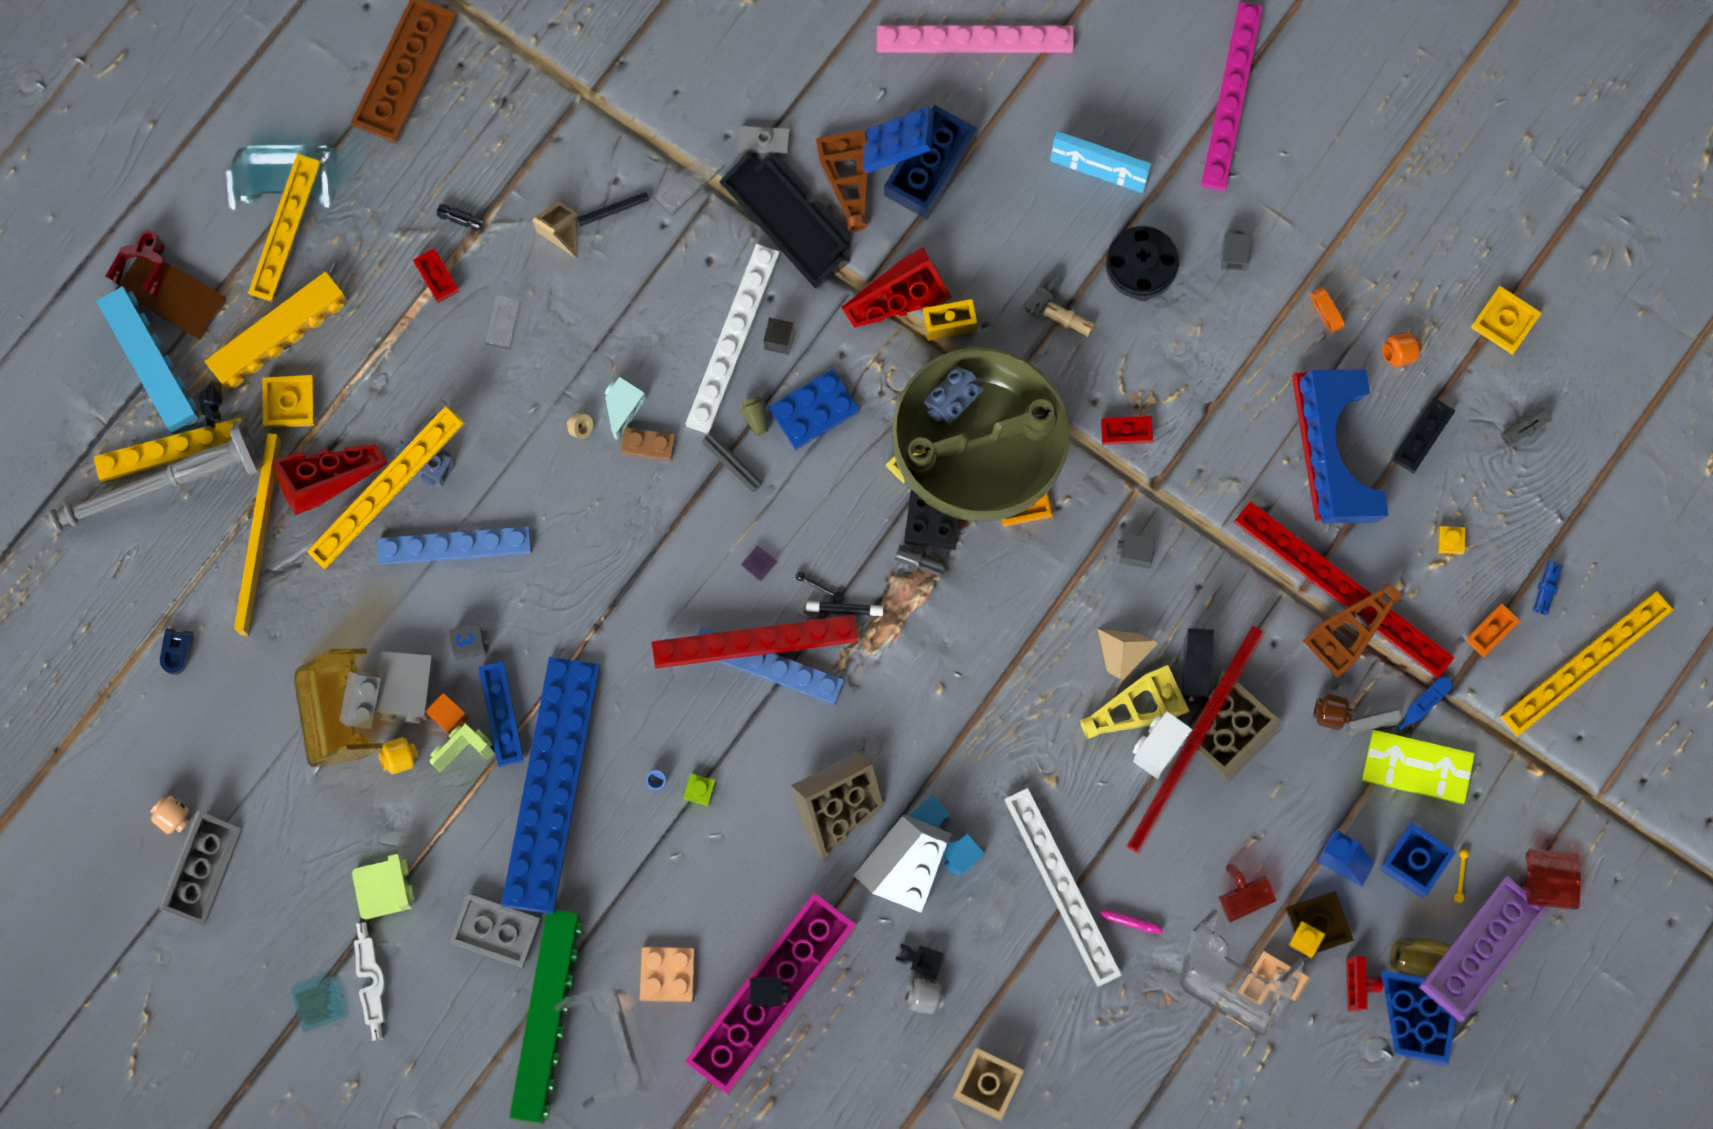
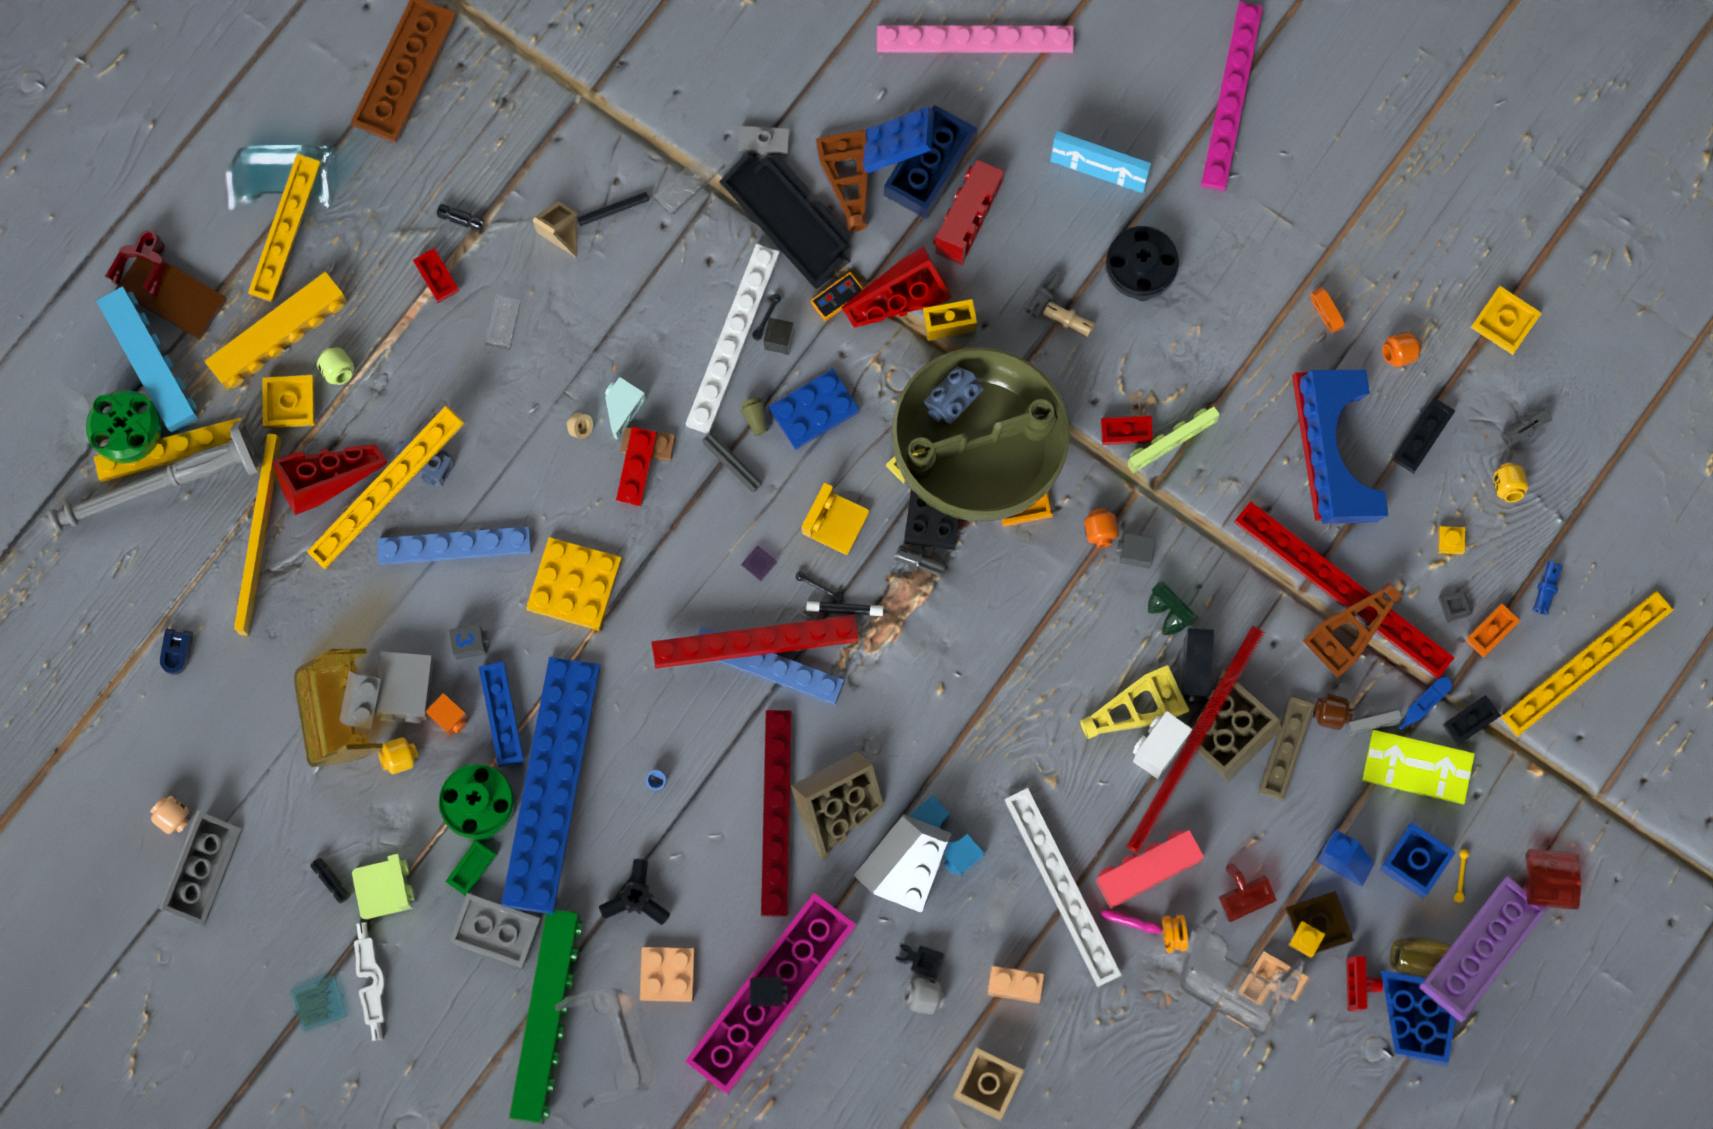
black plate [199,381,222,429] -> none
yellowish green bracket [429,724,494,772] -> none
lime plate [683,773,716,806] -> none
tan slope [1097,628,1157,681] -> none
dark grey brick [1221,231,1250,271] -> none
none -> green piece [86,390,162,464]
none -> black axle [310,858,350,904]
none -> yellowish green head [317,347,354,385]
none -> green piece [439,764,515,841]
none -> green tile [445,840,497,896]
none -> yellow plate [526,537,622,631]
none -> black bush [599,859,670,925]
none -> red plate [616,427,658,506]
none -> black hinge [752,294,781,341]
none -> dark red plate [761,710,792,917]
none -> yellow bracket [801,482,869,555]
none -> tile [810,272,863,322]
none -> red wedge [933,160,1004,265]
none -> light nougat brick [987,966,1044,1004]
none -> orange head [1083,509,1119,548]
none -> coral brick [1096,829,1204,909]
none -> yellowish green plate [1128,407,1220,473]
none -> clear green tile [1148,582,1199,635]
none -> light orange wheel [1162,914,1188,953]
none -> dark tan tile [1258,695,1315,801]
none -> flat silver tile [1438,590,1473,623]
none -> black plate [1443,695,1501,746]
none -> yellow head [1493,463,1529,502]

